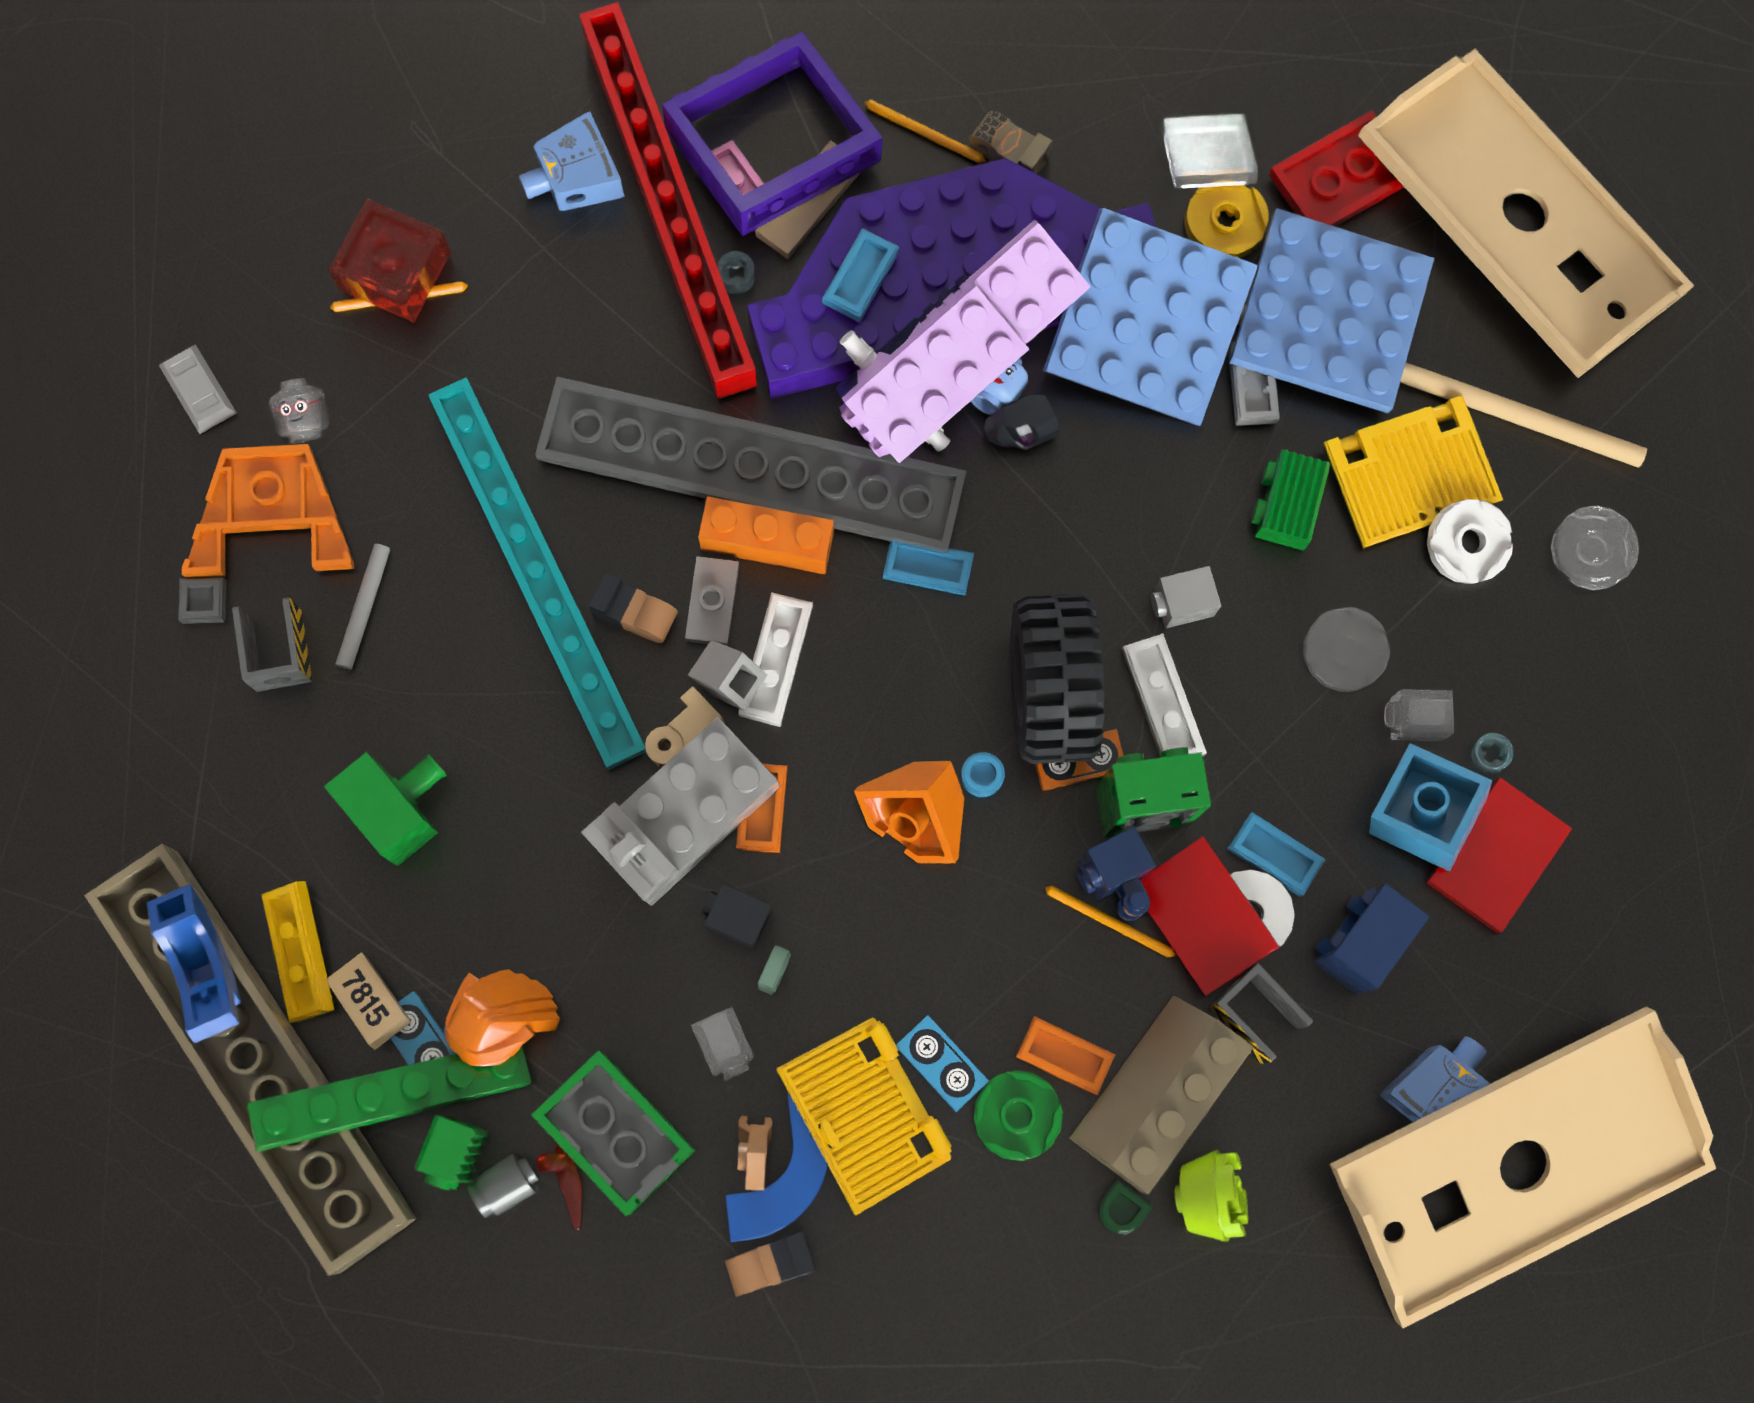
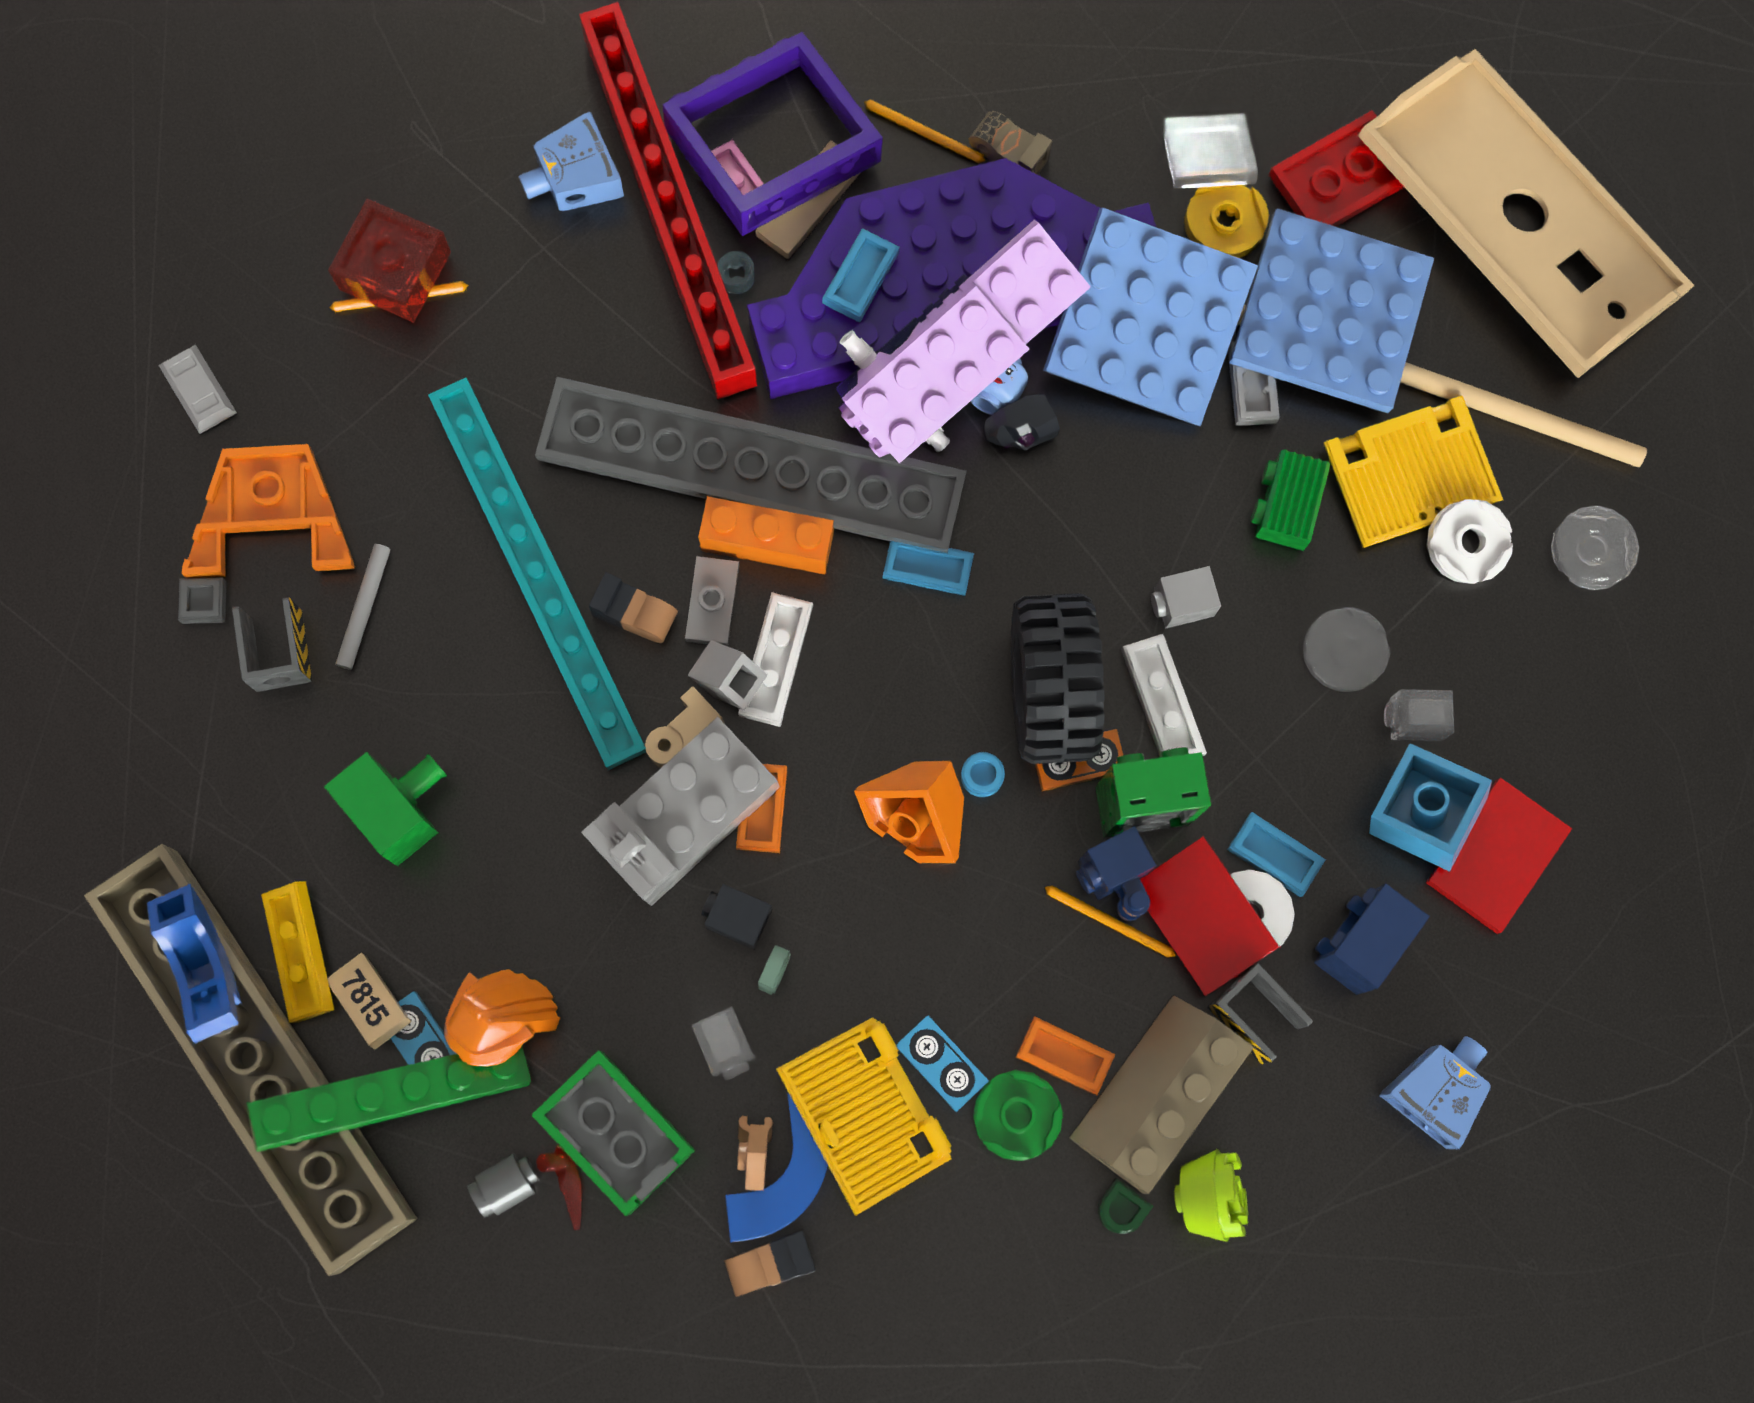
clear head [269,378,330,443] -> none
green brick [414,1115,490,1190] -> none
tan piece [1330,1007,1716,1328] -> none
clear light blue bush [1471,733,1514,775] -> none

